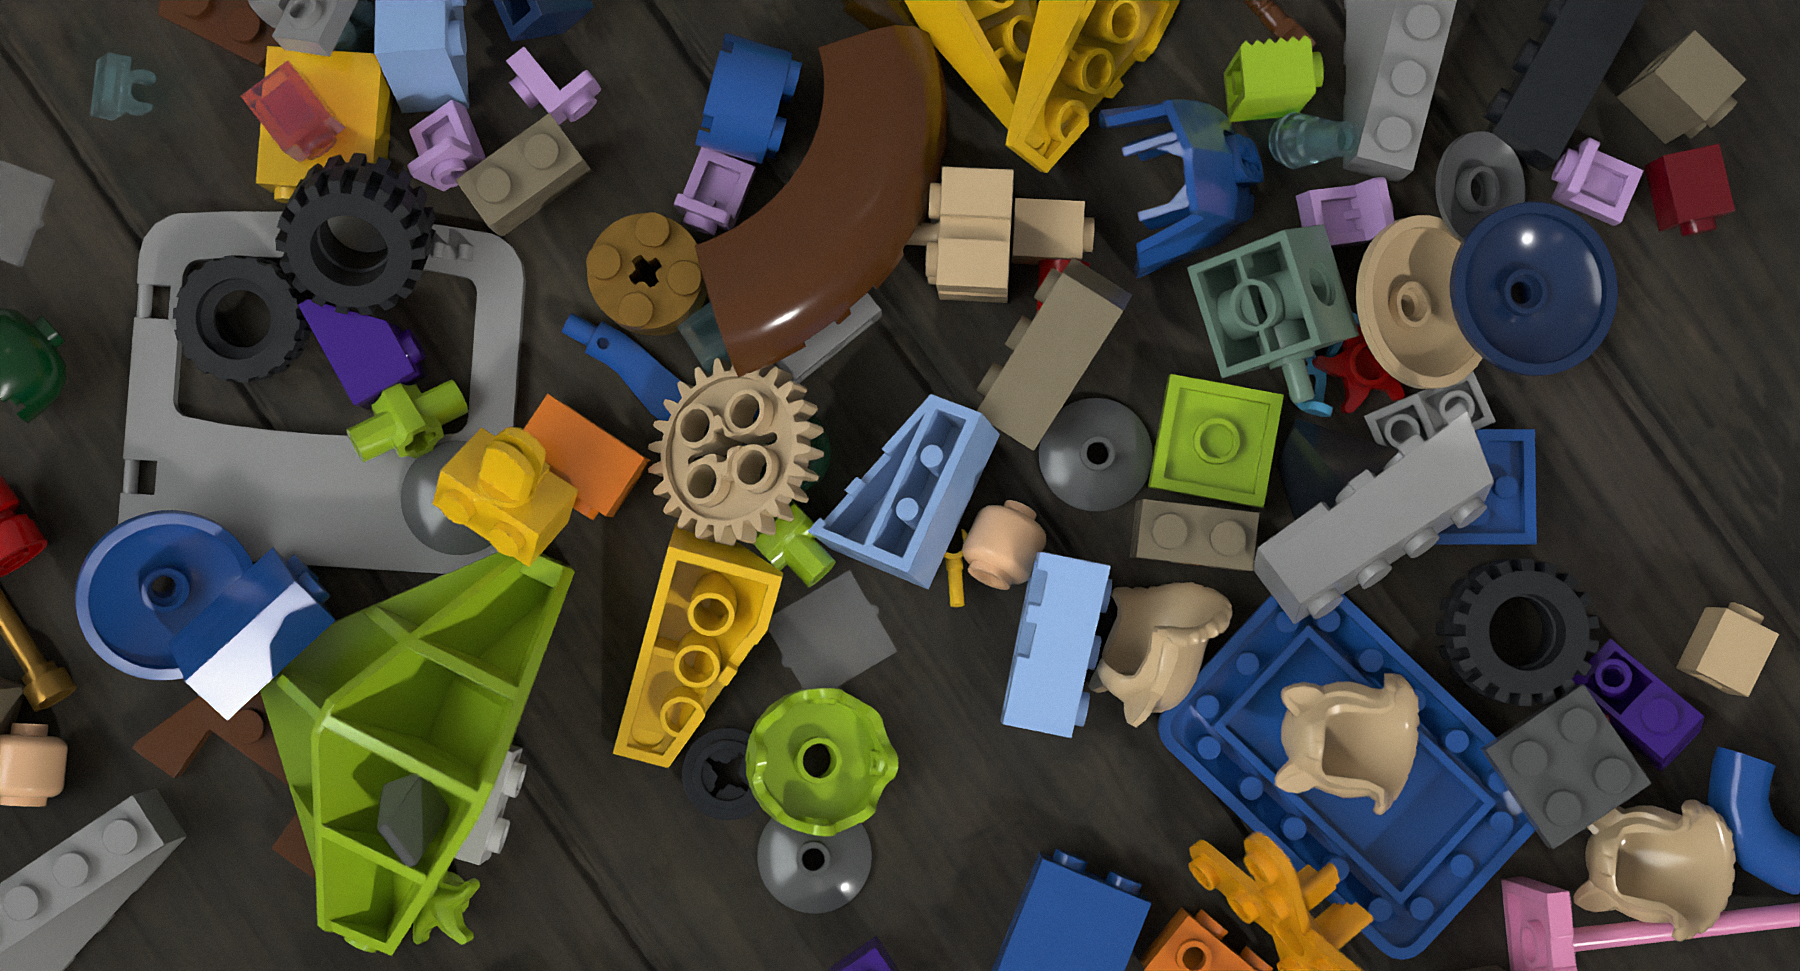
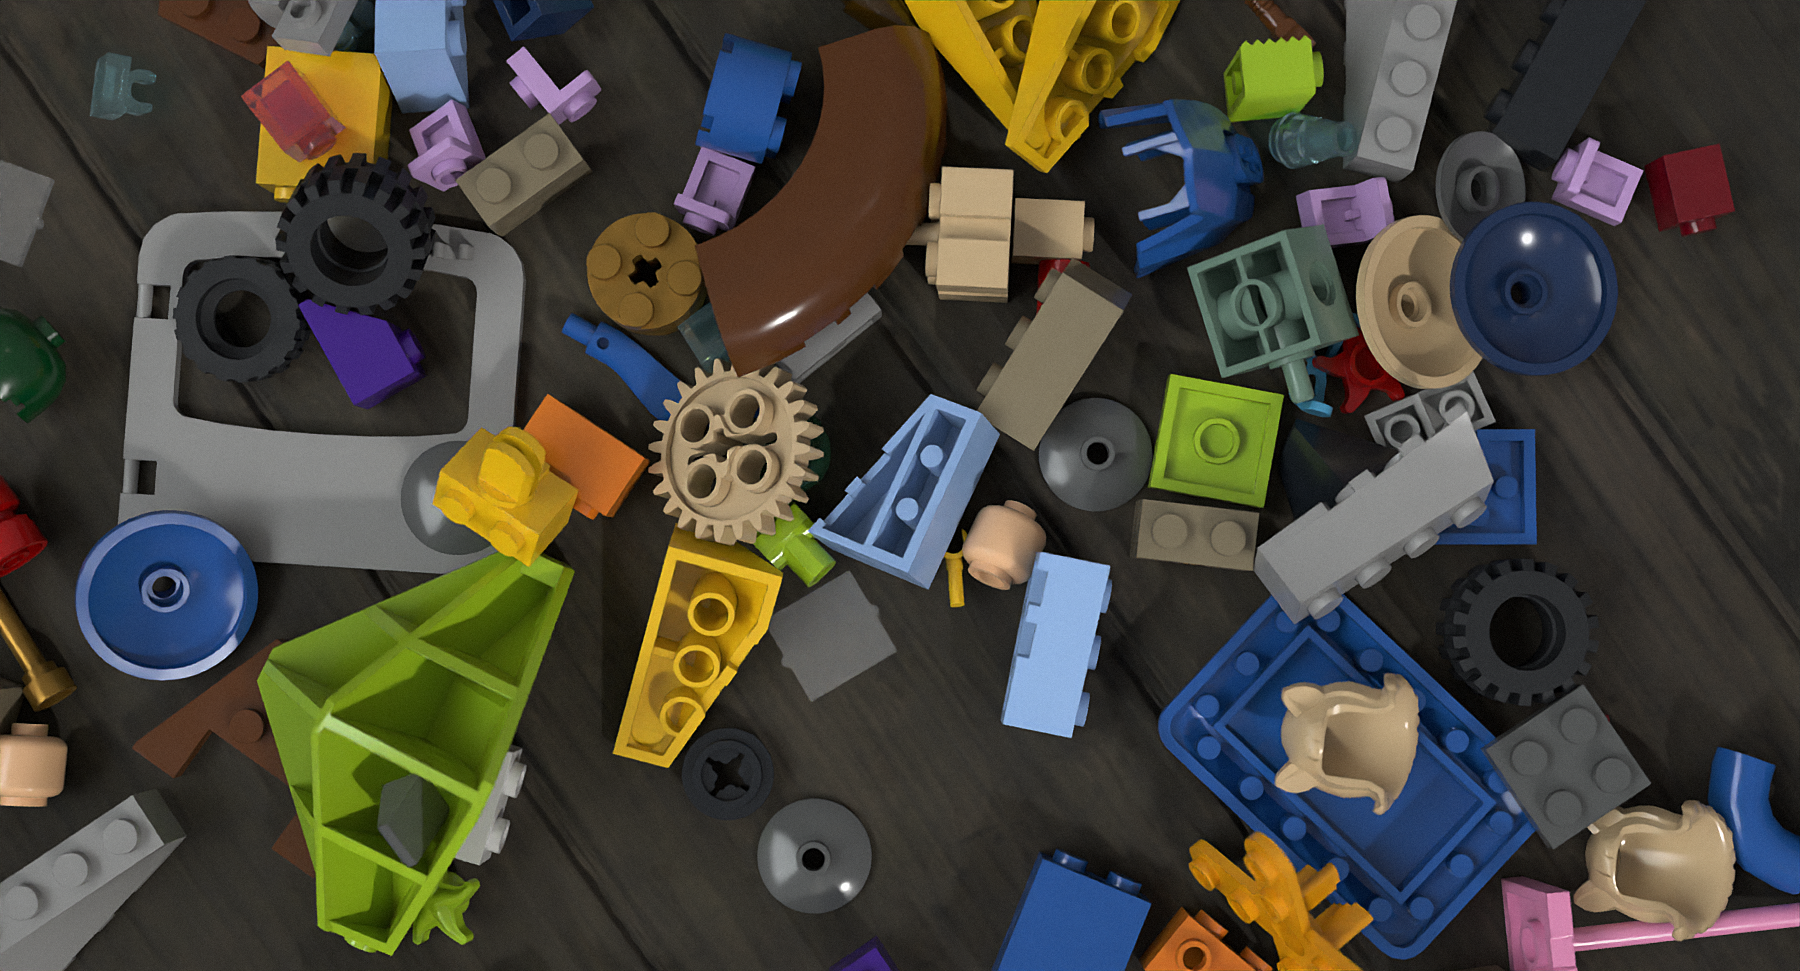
blue brick [168,547,335,720] -> none
lime axle [346,379,469,463] -> none
lime plate [745,688,898,836] -> none
tan hair [1088,582,1232,727] -> none
dark purple slope [1572,639,1704,772] -> none
dark tan brick [1616,30,1746,144] -> none
tan brick [1676,602,1779,697] -> none

